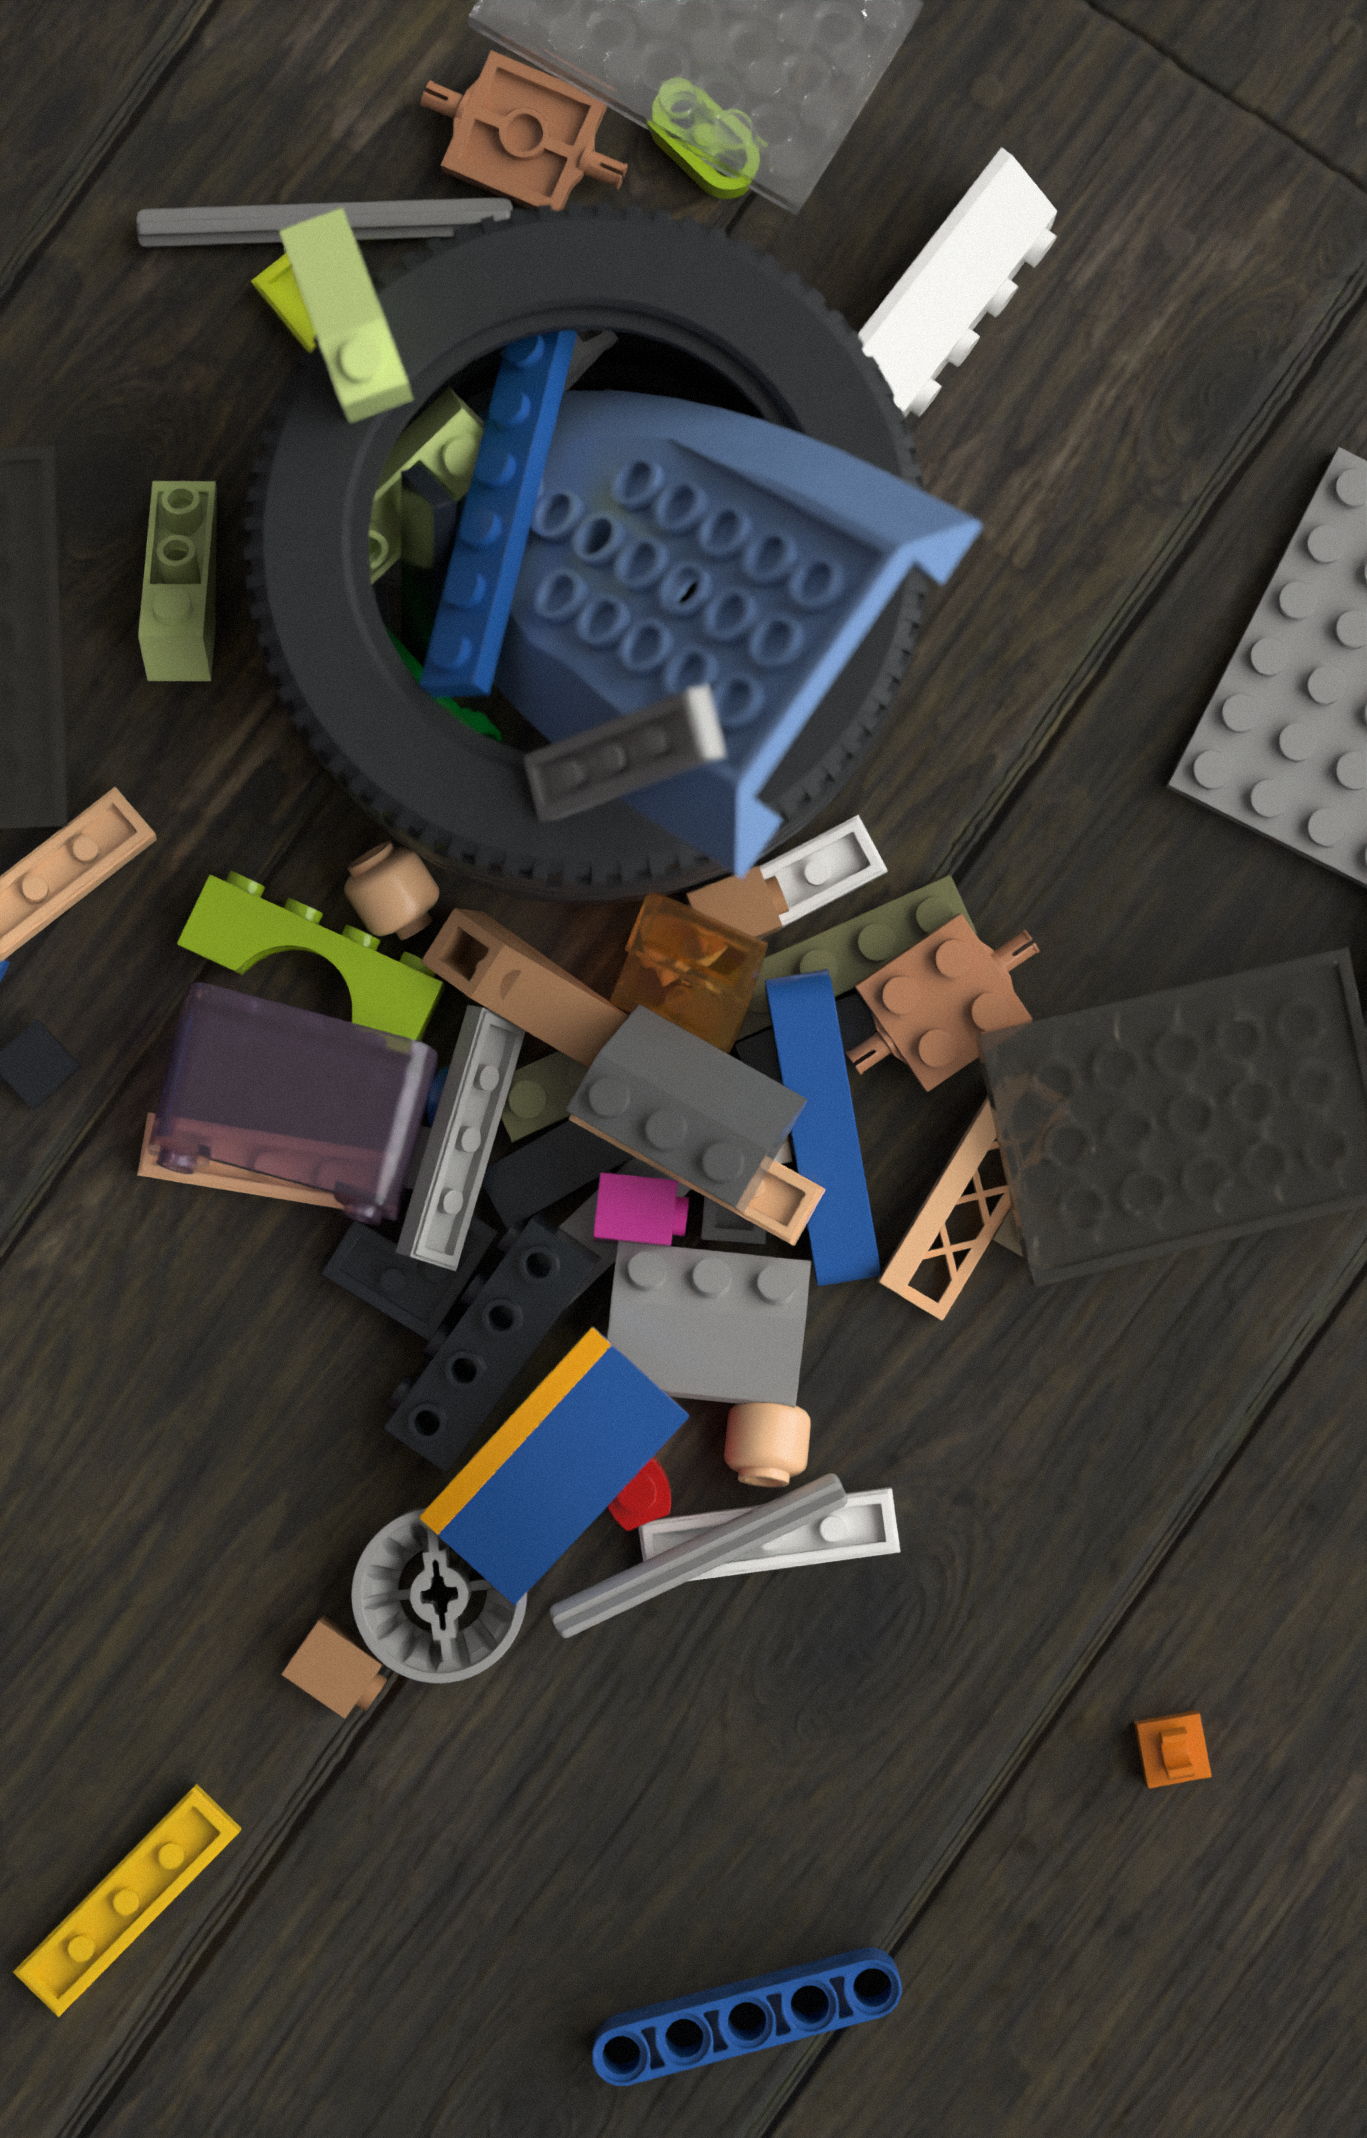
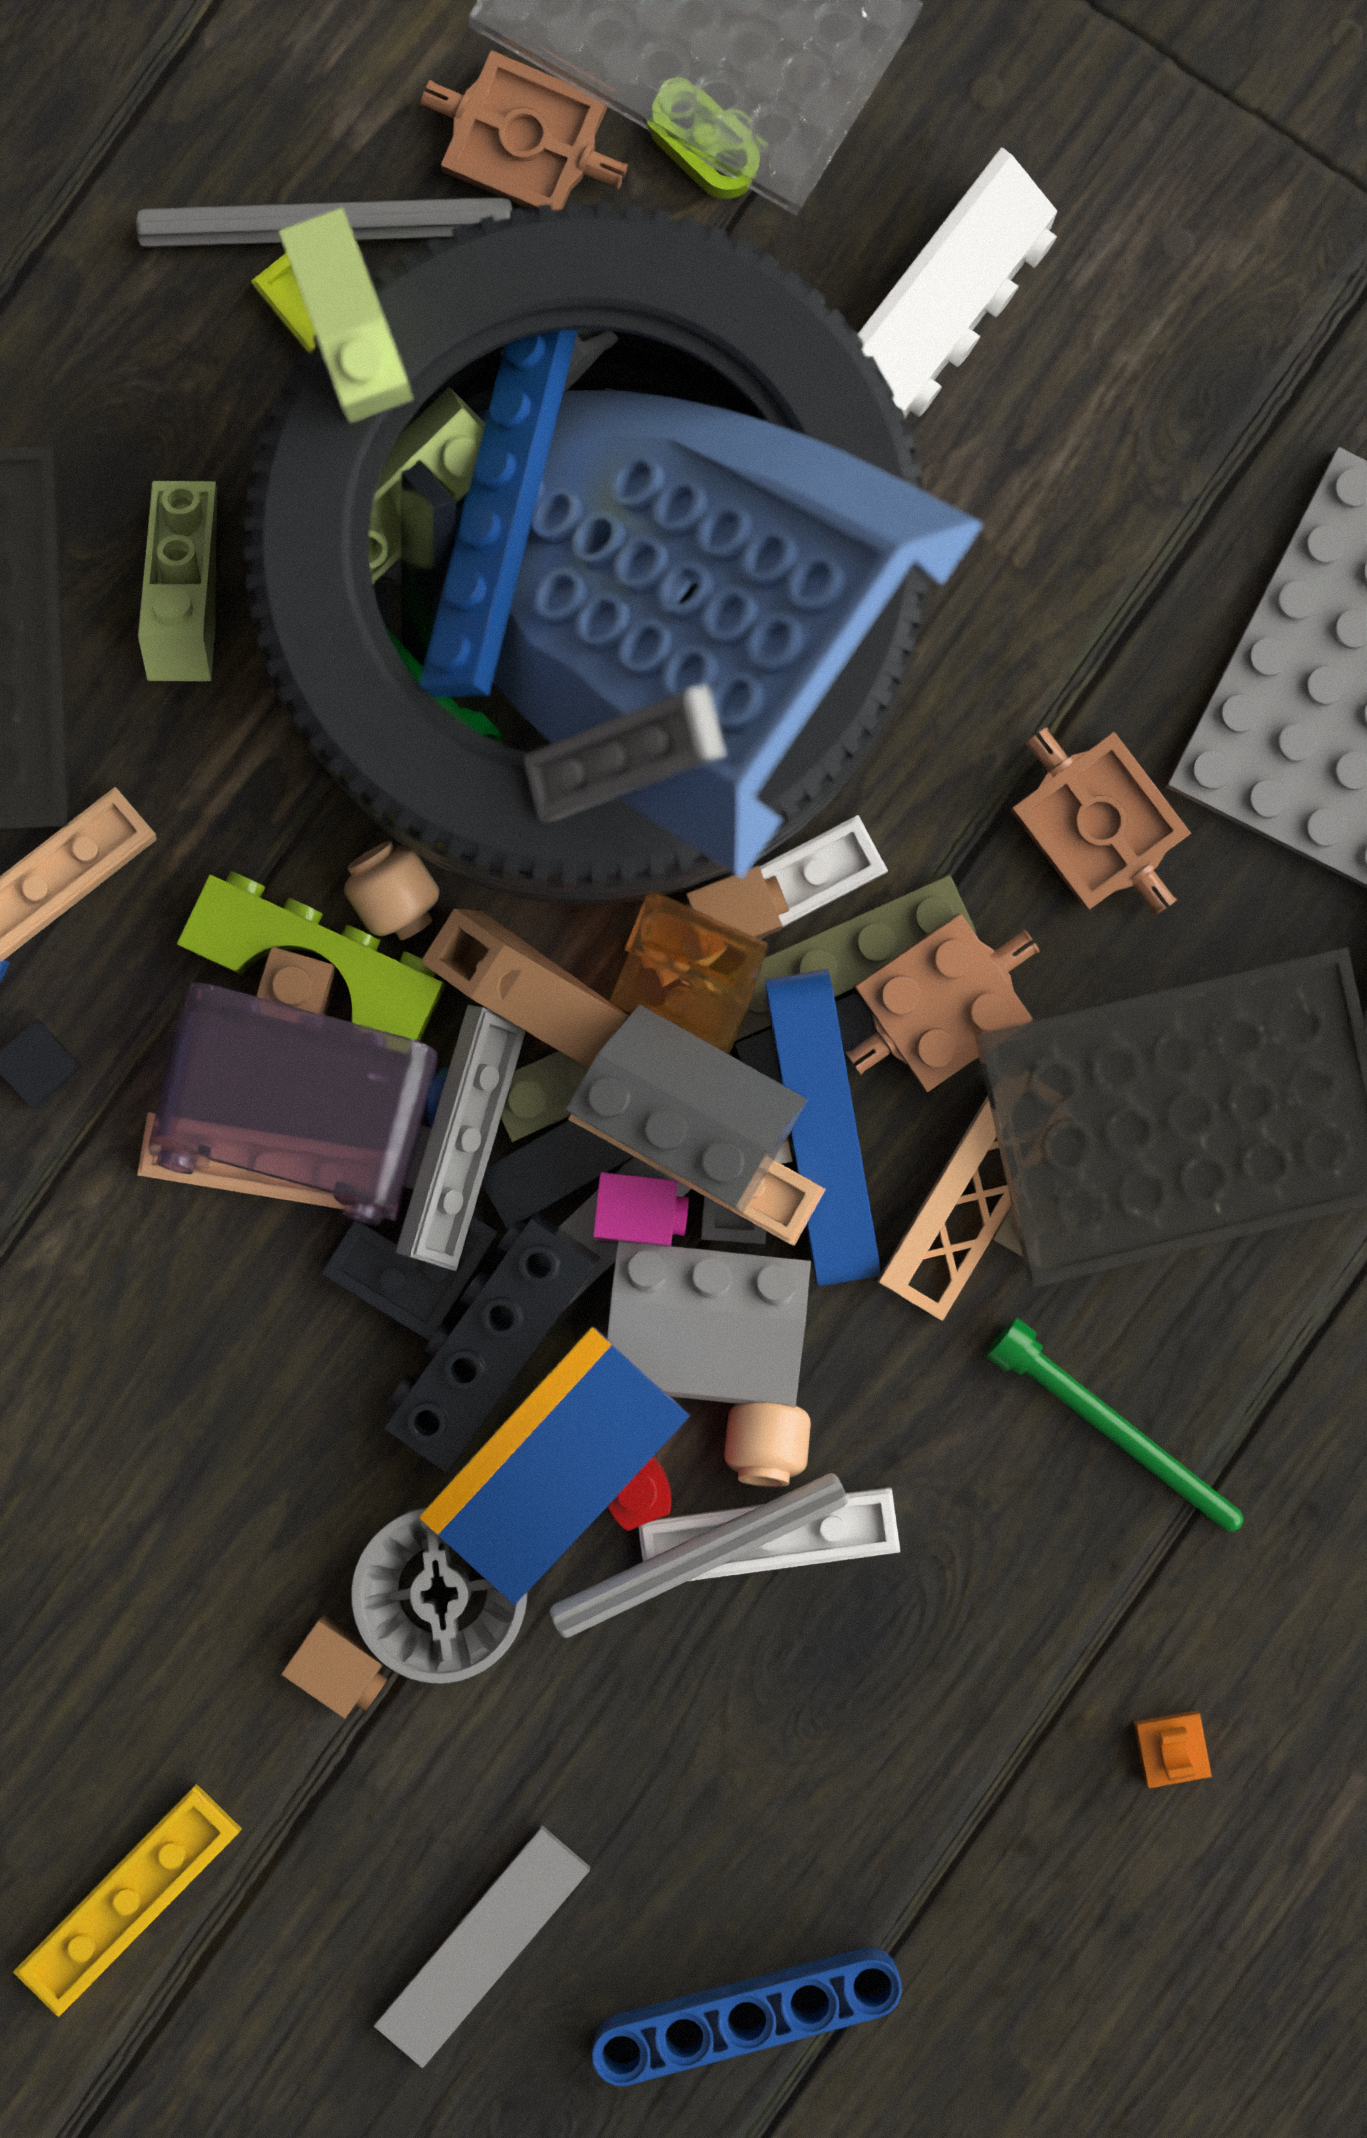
none -> medium nougat brick [253,947,339,1034]
none -> light grey tile [374,1825,590,2068]
none -> green piece [985,1317,1243,1532]
none -> nougat plate [1010,727,1191,916]

